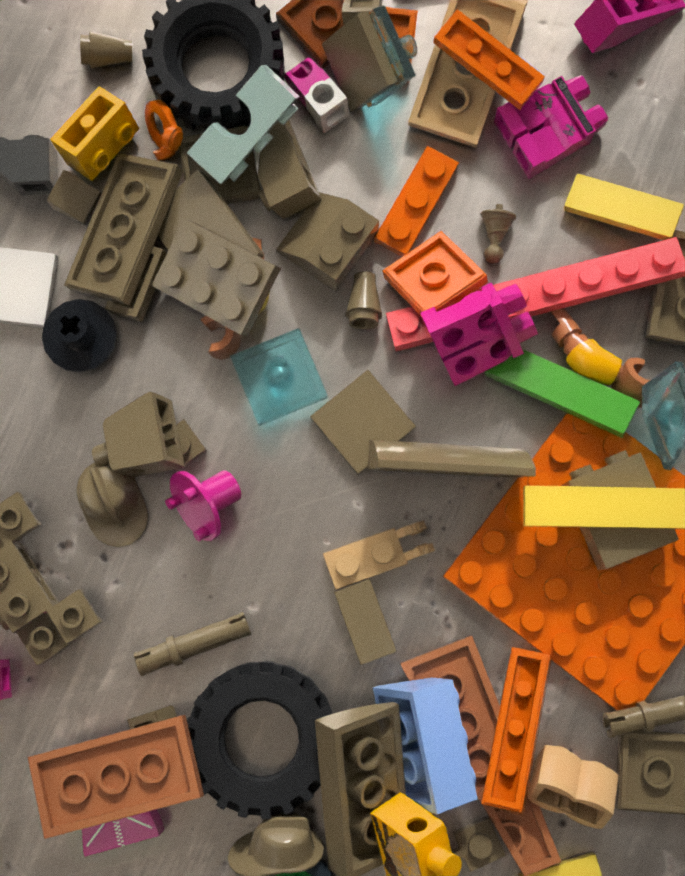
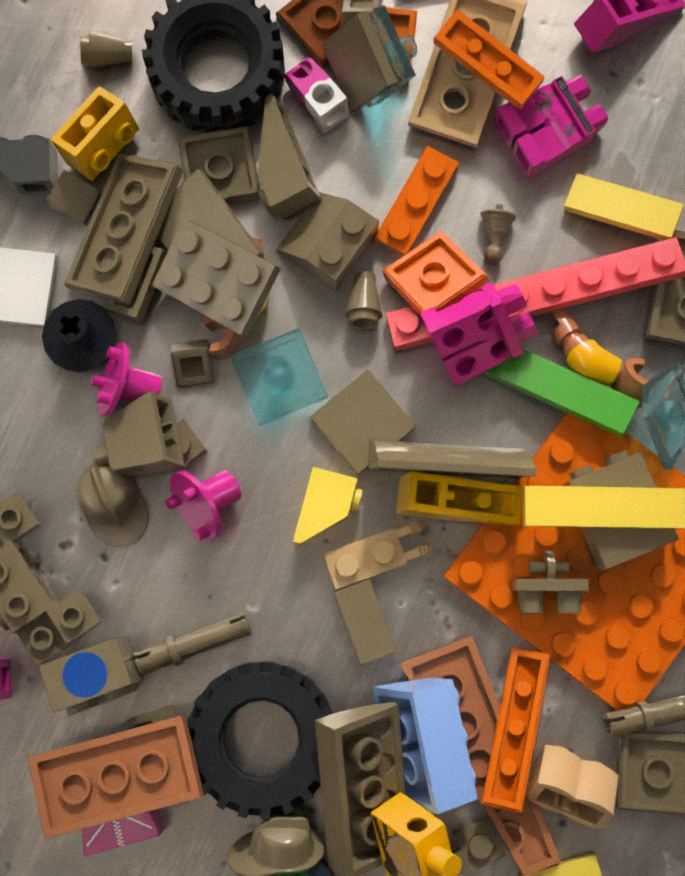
orange piece [145,99,183,161] -> none
light aqua arch [187,65,300,184] -> none
none -> dark tan brick [38,636,144,716]
none -> dark pink piece [91,342,162,417]
none -> dark tan slope [170,339,214,387]
none -> light yellow slope [293,467,363,546]
none -> yellow slope [396,471,523,526]
none -> dark tan hips [511,550,589,613]

